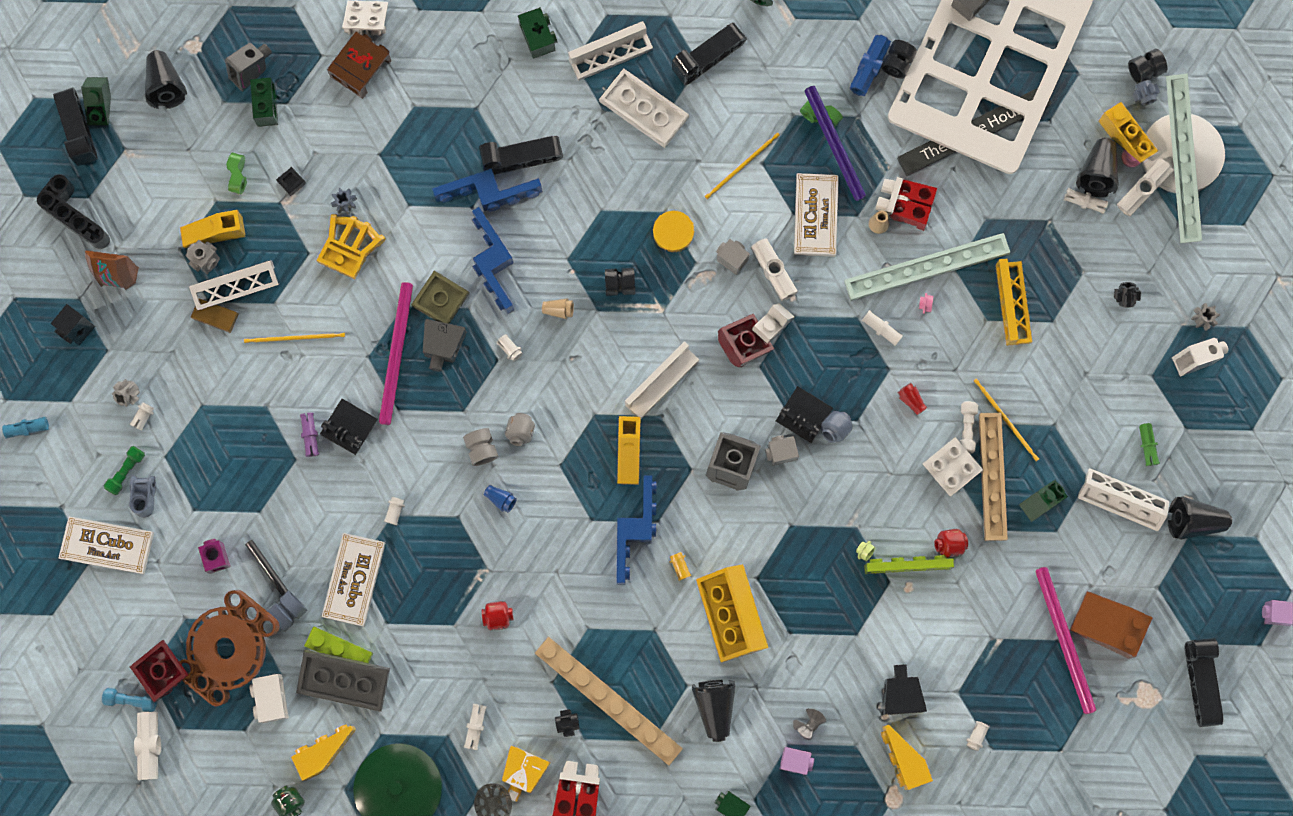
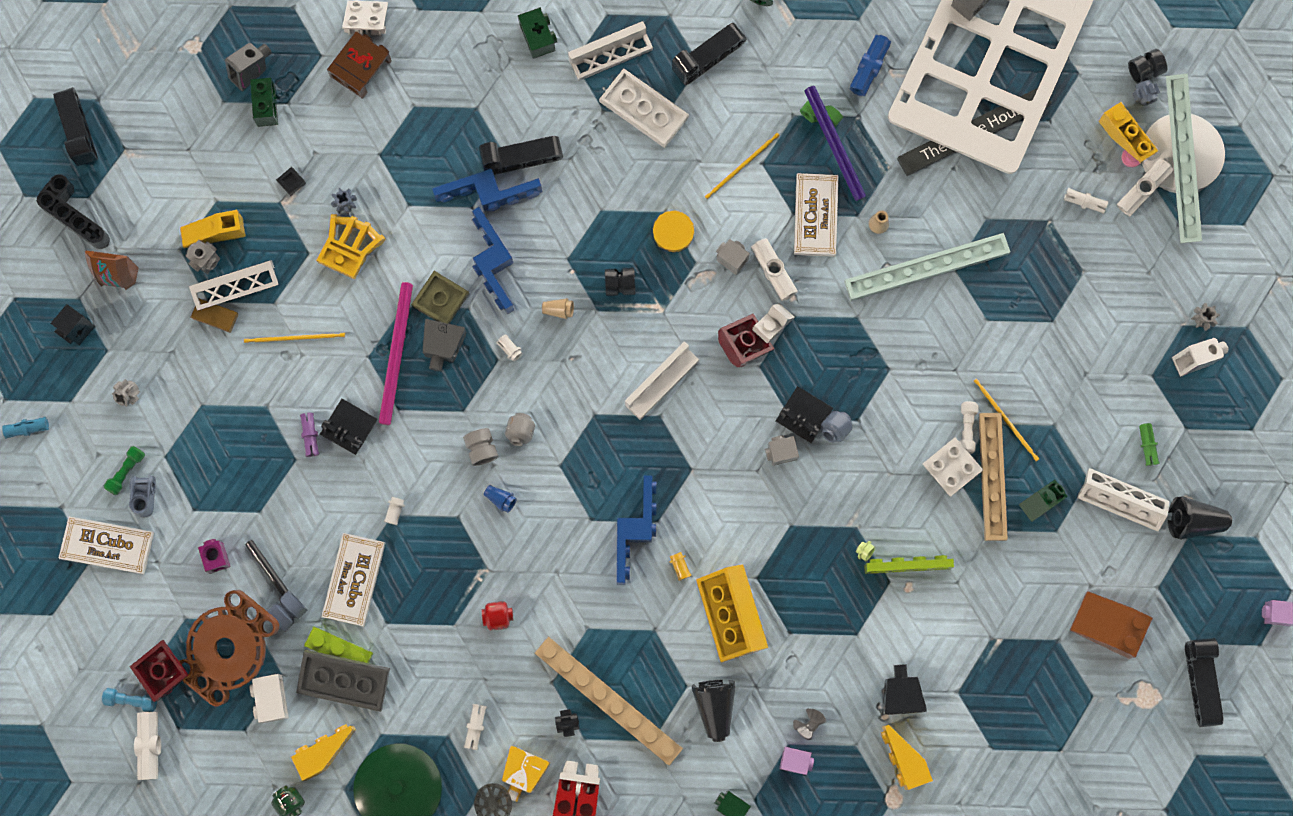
dark green slope [81,77,111,125] -> none
white pin [130,402,154,431] -> none
black cone [145,50,187,109] -> none
bright green piece [226,152,247,195] -> none
yellow slope [617,416,641,485] -> none
dark grey slope [706,432,761,491] -> none
white pin [862,310,903,346] -> none
red hips [875,177,937,231] -> none
black wheel [881,40,917,79] -> none
red cone [897,383,927,415] -> none
bright pink plate [919,293,933,314] -> none
red head [934,529,968,558] -> none
white pin [966,721,989,751] -> none
yellow fence [996,259,1032,346] -> none
dark pink axle [1036,567,1096,714] -> none
black cone [1076,138,1119,197] -> none
black gear [1114,282,1141,308] -> none

